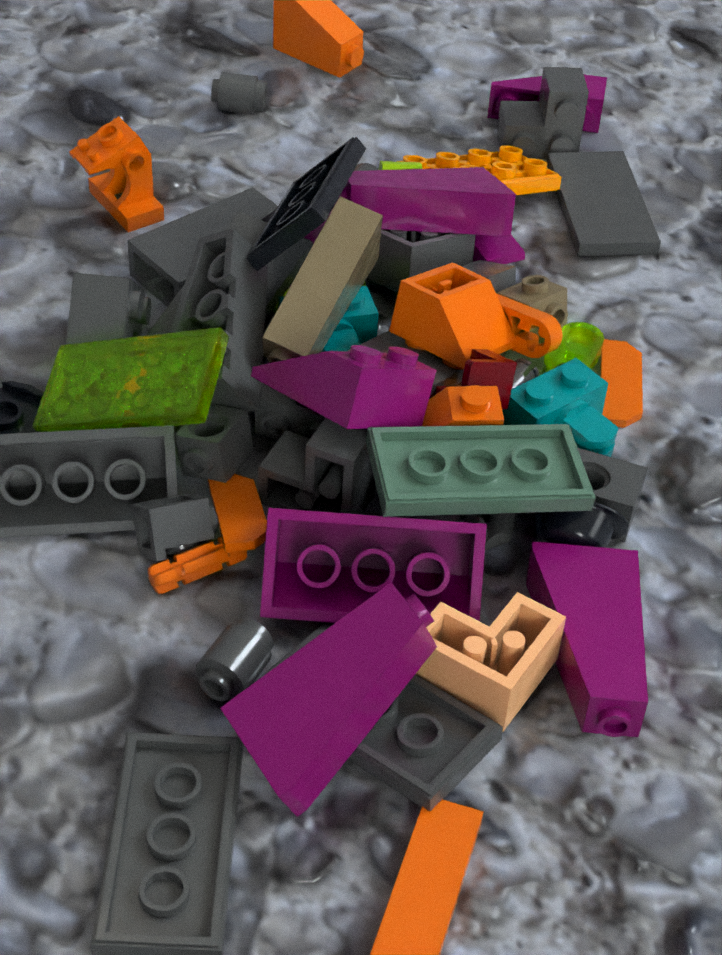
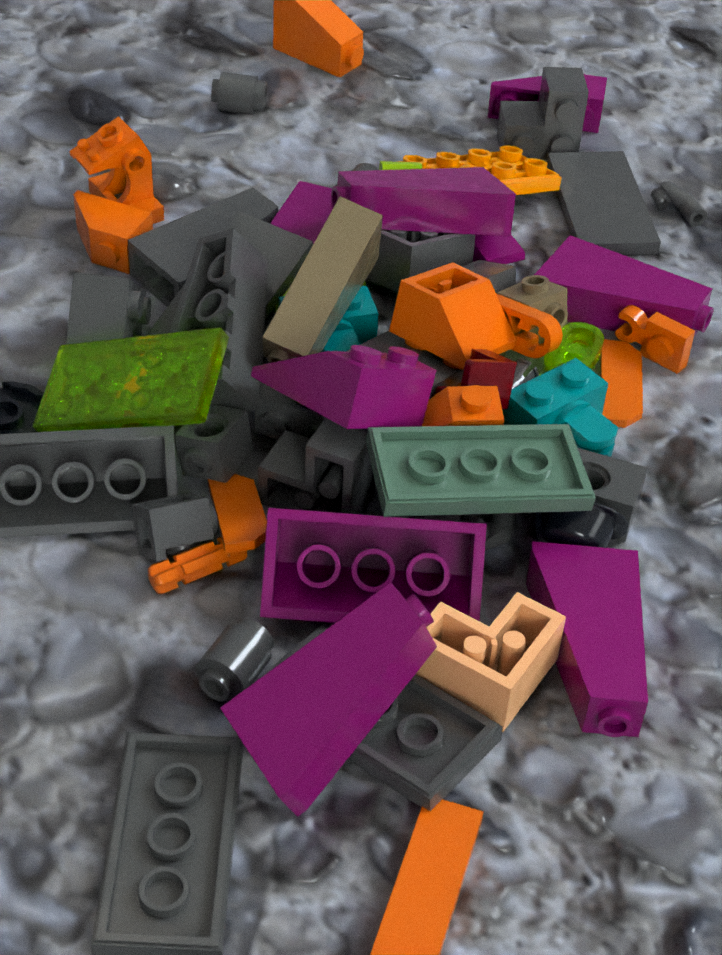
black tile [247,137,366,271] -> none
none -> orange slope [73,190,153,274]
none -> magenta slope [534,235,714,336]
none -> orange plate [615,305,695,374]
none -> dark grey arm [650,181,707,227]

